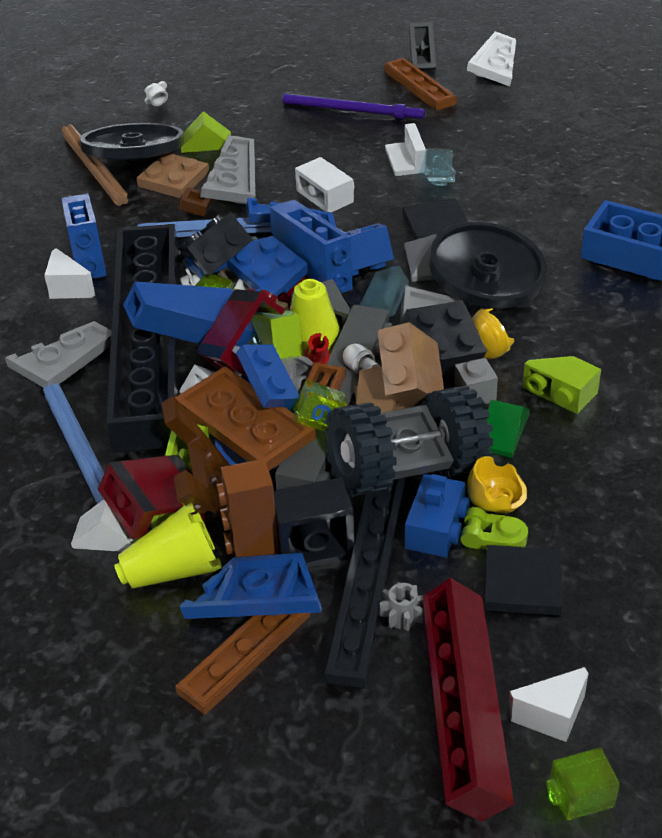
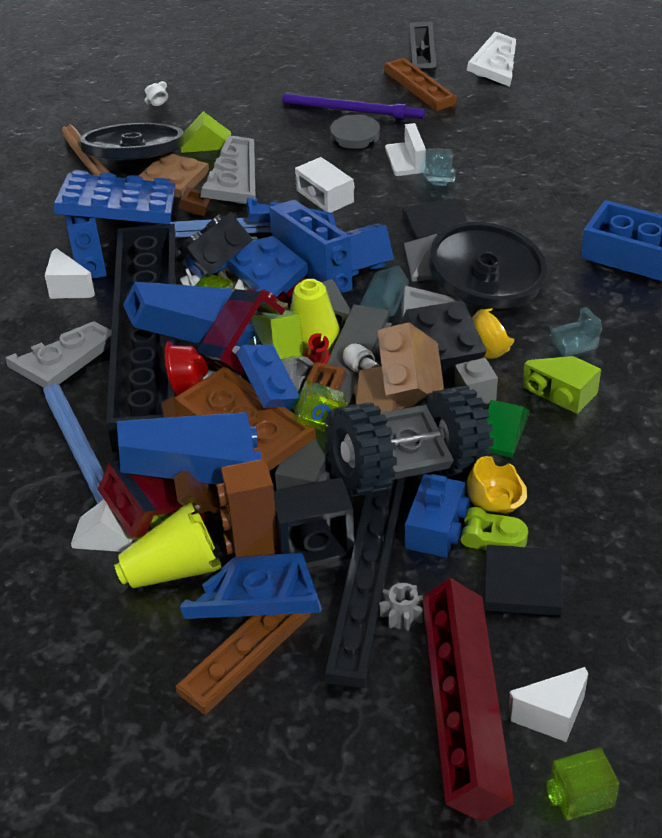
none -> blue plate [54,170,176,224]
none -> blue slope [117,412,262,484]
none -> red piece [165,341,208,397]
none -> dark grey tile [330,115,380,149]
none -> clear light blue bracket [550,307,602,357]

